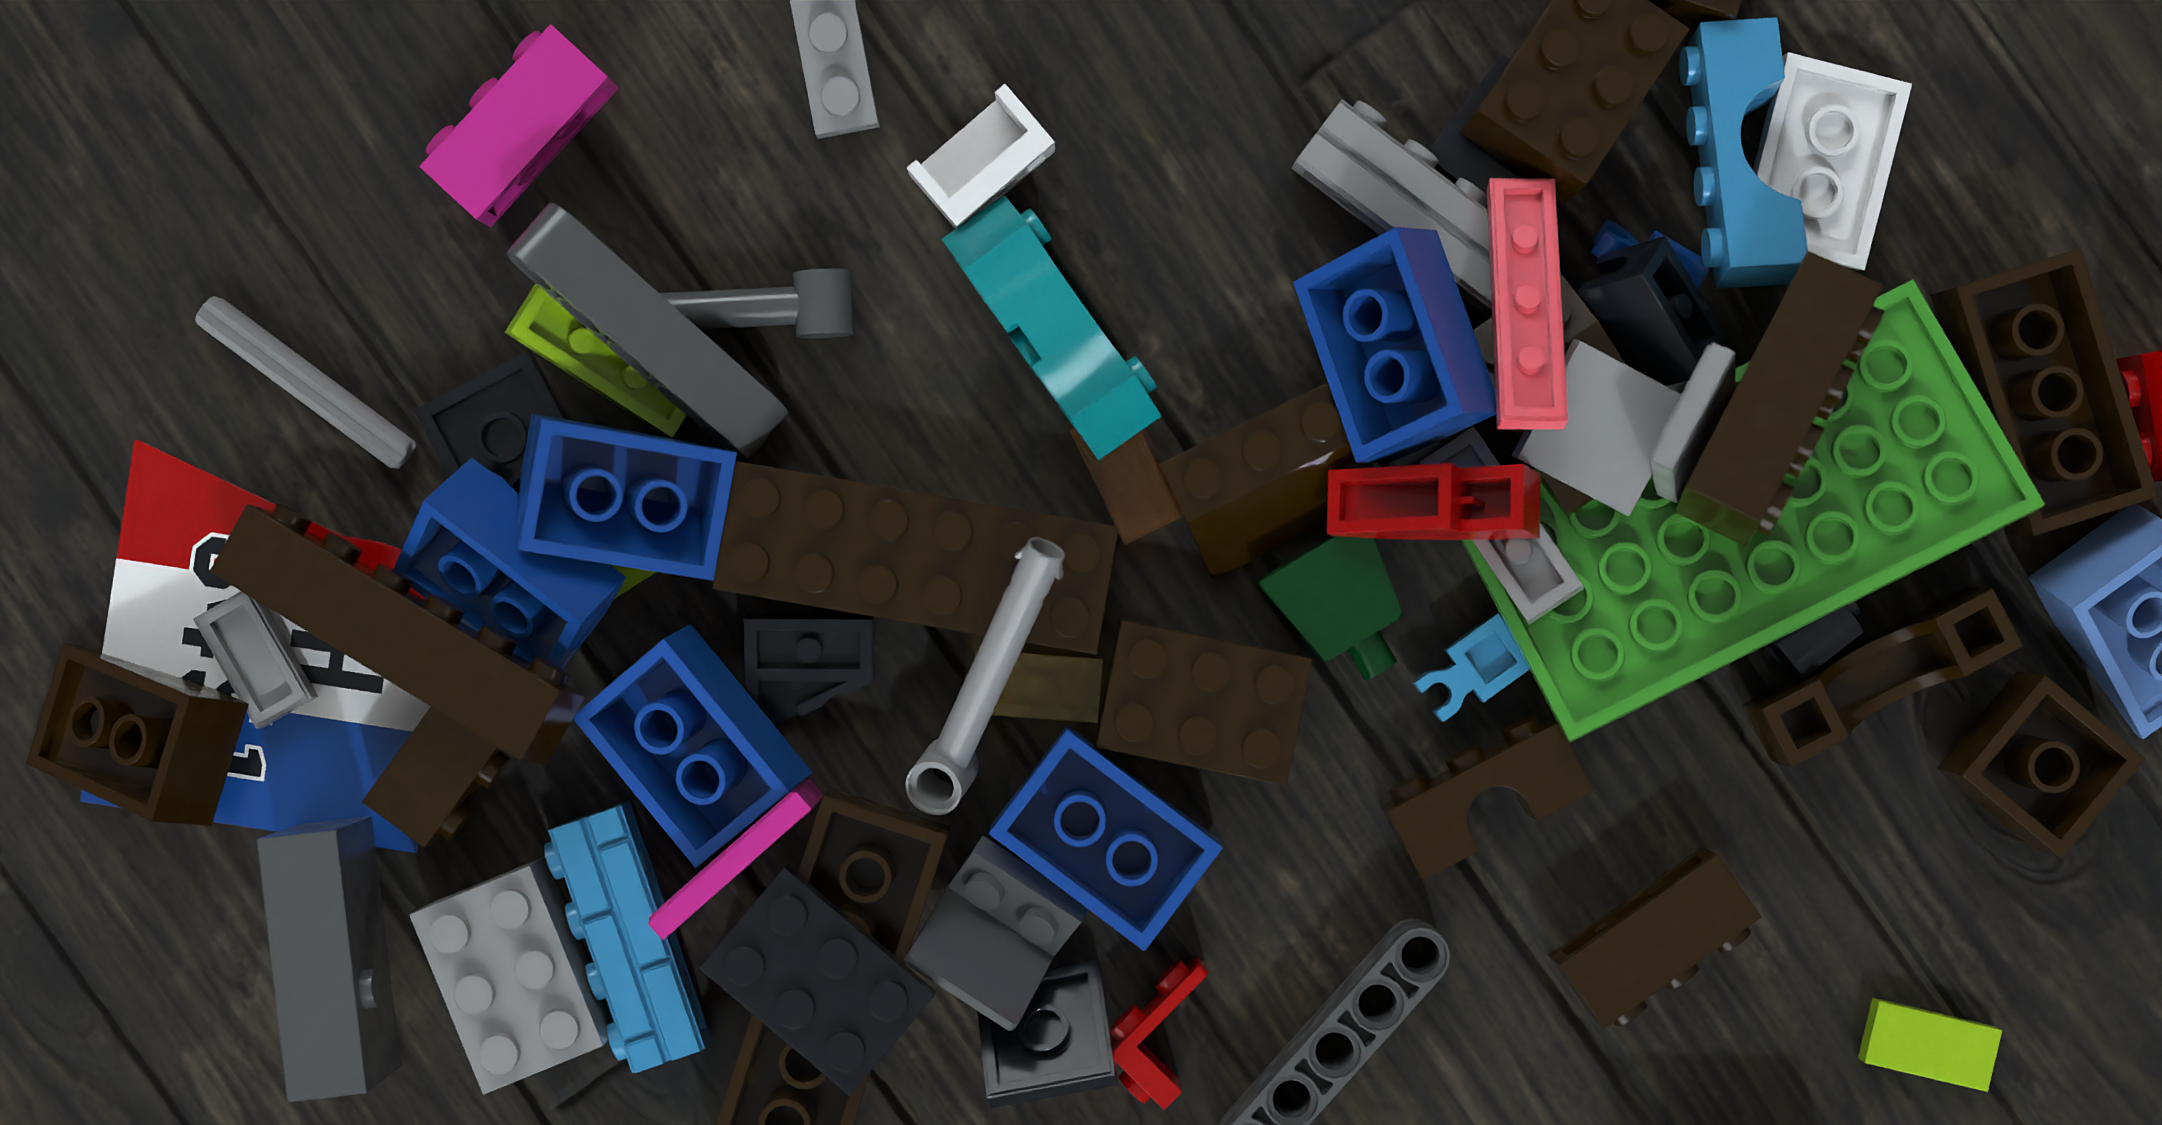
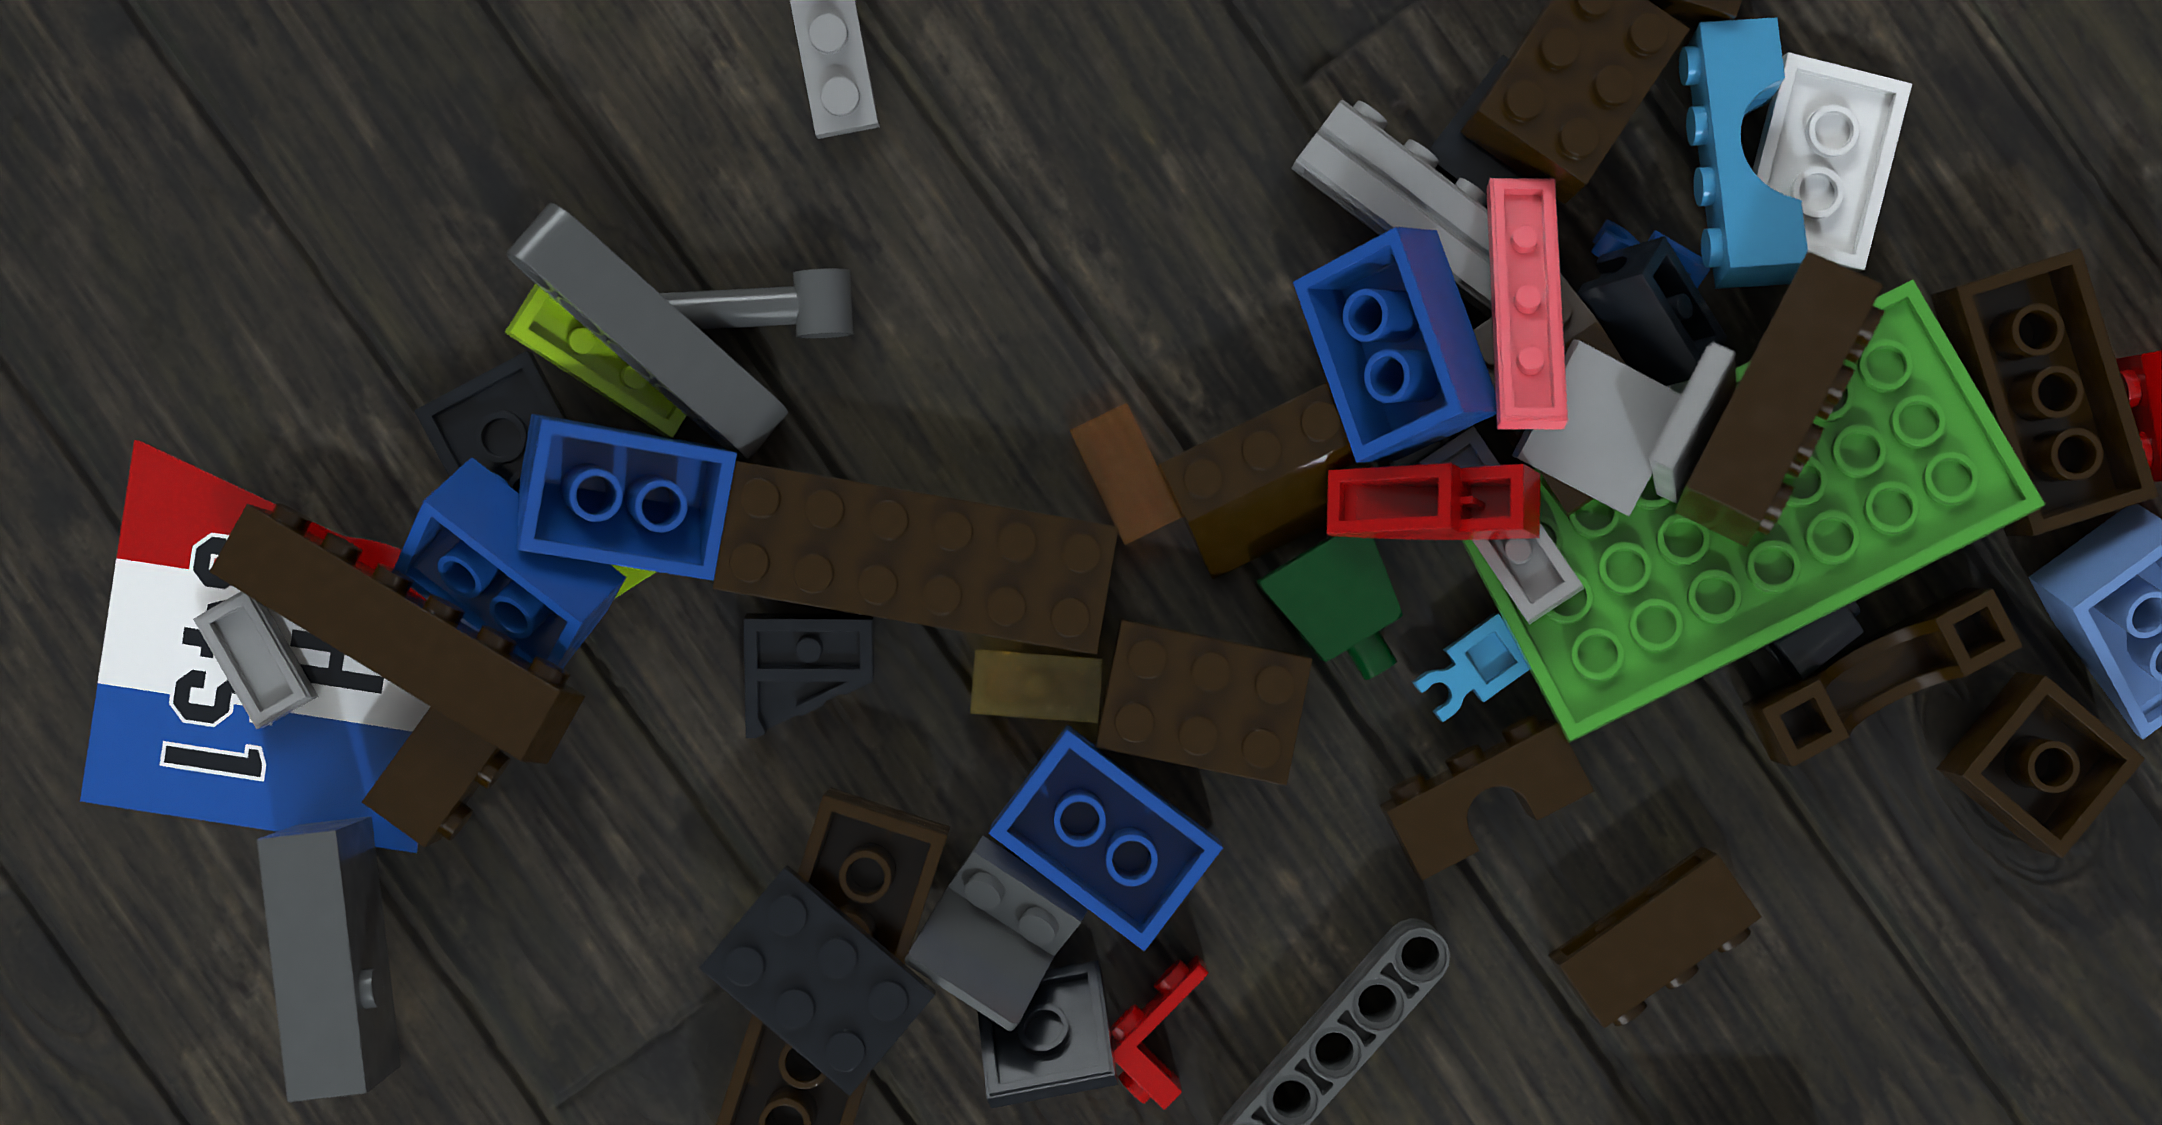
dark brown slope [26,643,249,826] -> none
light grey axle [195,296,416,469] -> none
light grey brick [409,857,613,1095] -> none
dark pink brick [419,24,619,227] -> none
dark azure brick [544,800,712,1073] -> none
blue brick [573,624,812,868] -> none
dark pink tile [647,779,823,940] -> none
light grey piece [905,538,1065,815] -> none
white panel [907,84,1055,229] -> none
teal brick [941,195,1161,461] -> none
lime tile [1858,997,2003,1092] -> none

